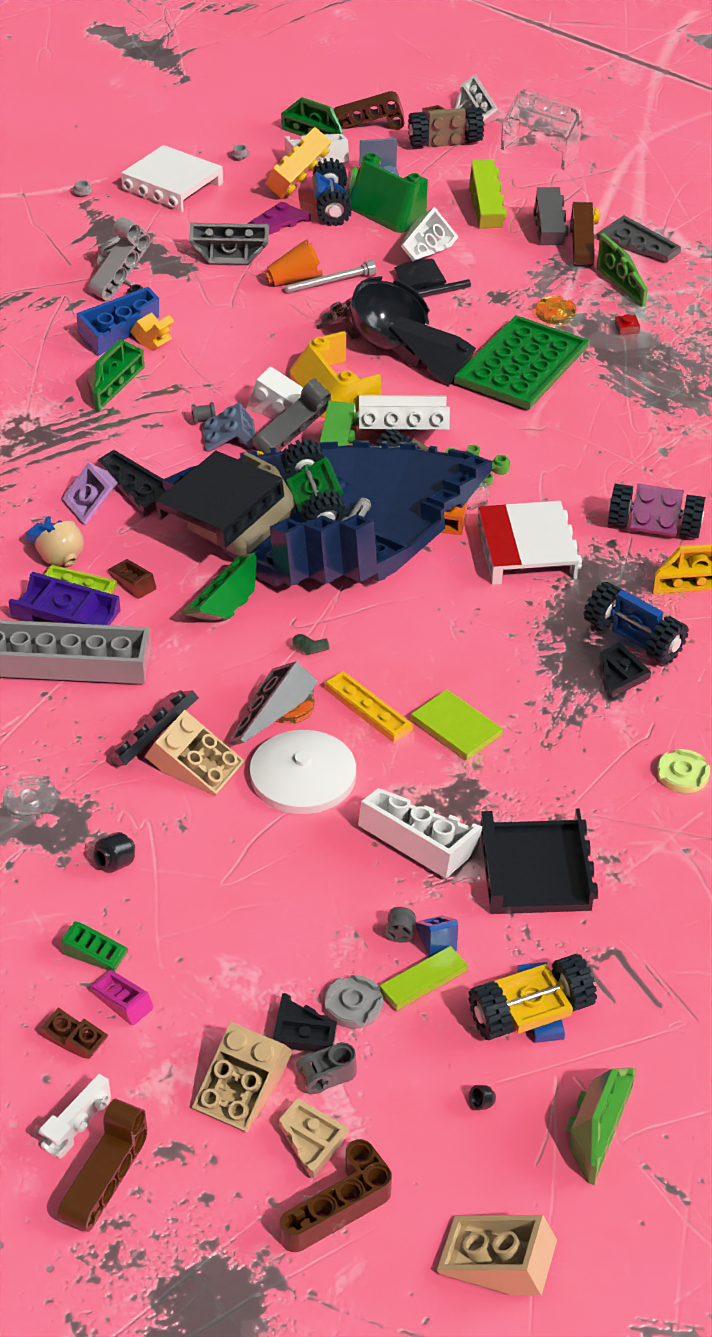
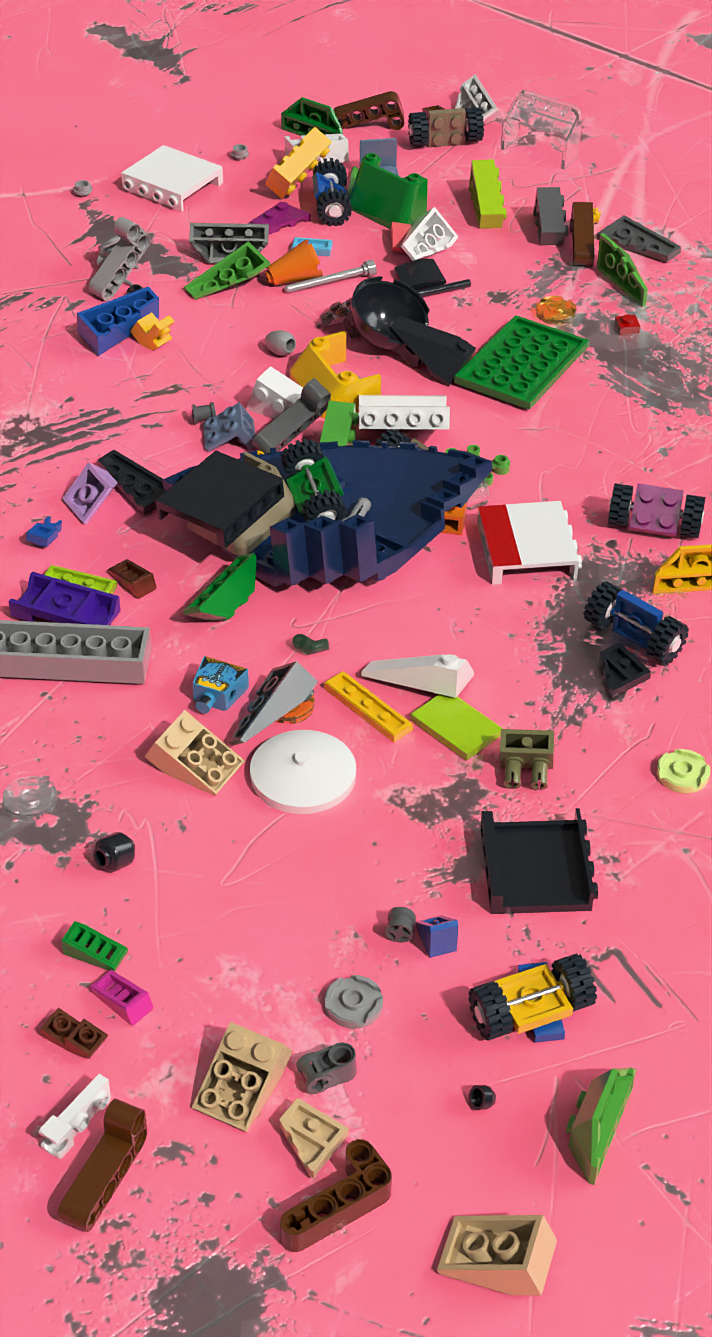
tan cylinder [35,521,84,566] -> none
green wedge [87,339,145,412] -> none
black wing [109,690,199,766] -> none
black wing [273,993,337,1052] -> none
wedge [358,788,482,879] -> none
lime tile [380,946,468,1011] -> none
none -> bright green wedge [184,242,271,300]
none -> dark azure torso [192,656,249,714]
none -> light grey animal [264,330,296,356]
none -> medium azure tile [291,237,333,257]
none -> white wedge [361,654,474,698]
none -> coral slope [390,222,411,253]
none -> olive brick [500,729,554,790]

